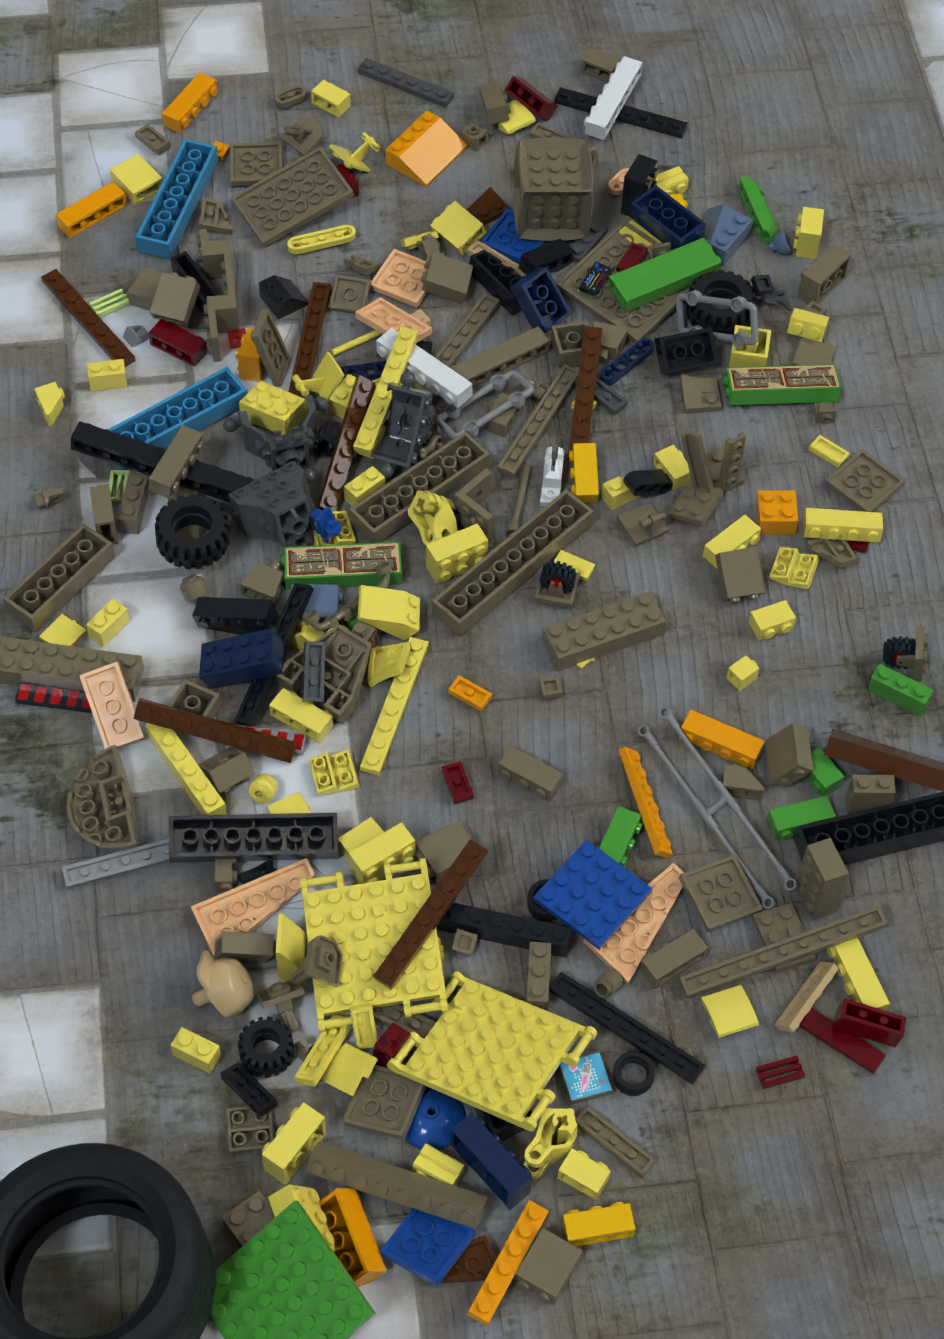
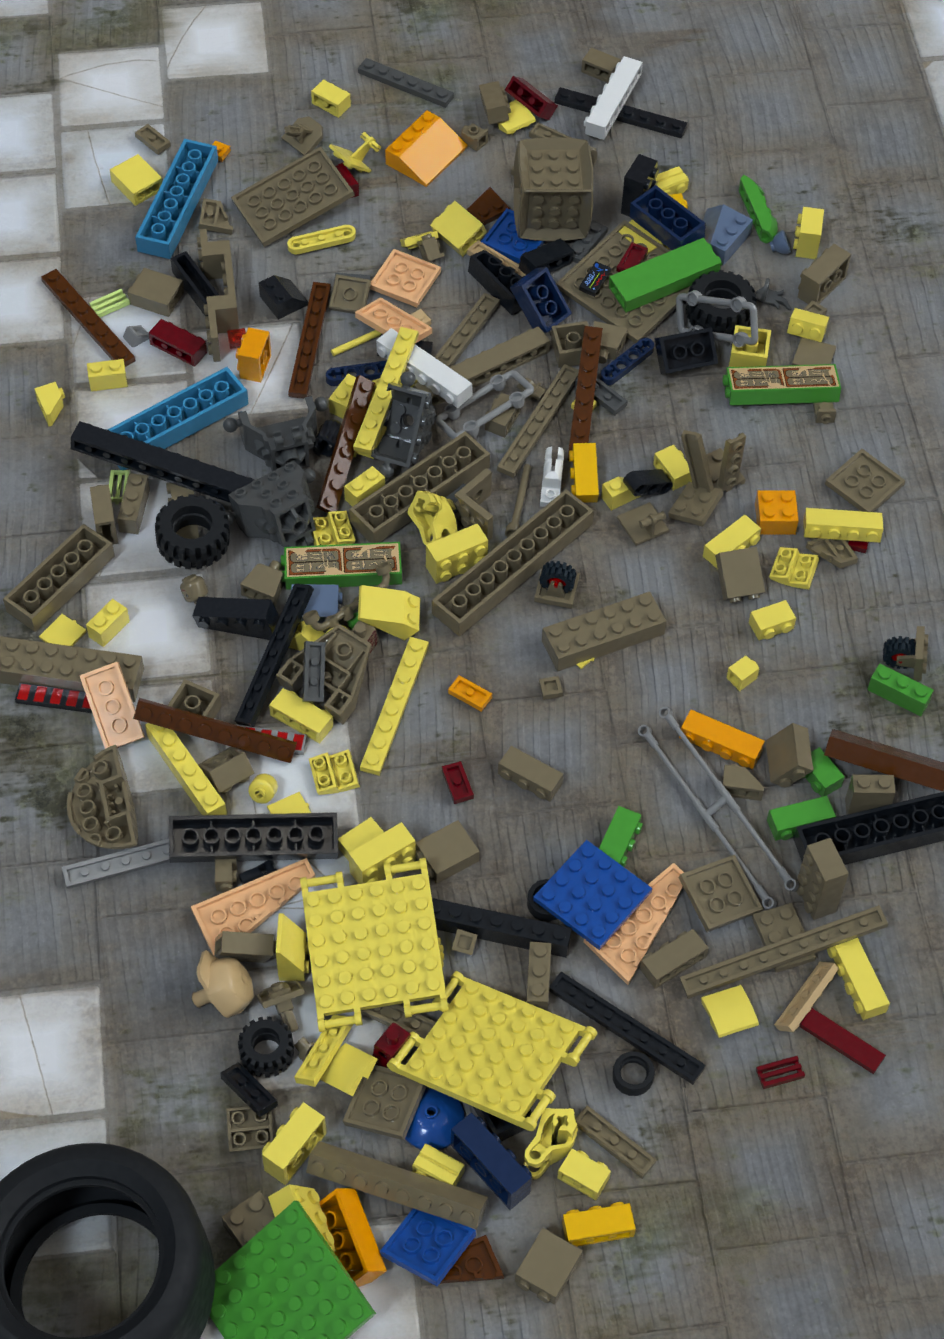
dark tan piece [34,488,64,508] -> none
light orange brick [55,182,127,238] -> none
dark tan brick [148,425,204,499] -> none
dark tan brick [149,272,200,327] -> none
light orange brick [162,72,218,133] -> none
light yellow brick [171,1027,222,1074] -> none
dark blue brick [199,628,284,689] -> none
dark tan plate [230,142,282,186] -> none
light yellow brick [239,381,308,435] -> none
dark tan plate [251,309,291,387] -> none
dark tan plate [275,85,307,108] -> none
light yellow plate [292,352,344,402] -> none
dark tan piece [292,935,343,987] -> none
blue hips [310,506,342,544] -> none
dark tan plate [345,255,378,276] -> none
light yellow tile [350,1003,378,1050] -> none
light yellow plate [368,642,410,687] -> none
reddish brown plate [373,839,488,990] -> none
dark tan brick [420,252,473,303] -> none
dark tan piece [420,435,445,459] -> none
light orange plate [467,1200,549,1326] -> none
light yellow tile [554,550,595,582] -> none
medium azure tile [558,1051,613,1105] -> none
dark tan brick [594,969,623,998] -> none
light nougat plate [608,168,629,196] -> none
light orange plate [618,746,673,859] -> none
dark tan bracket [647,242,671,259] -> none
dark tan plate [681,374,722,413] -> none
black tile [751,275,774,297] -> none
light yellow tile [808,435,850,468] -> none
dark red brick [833,998,906,1048] -> none

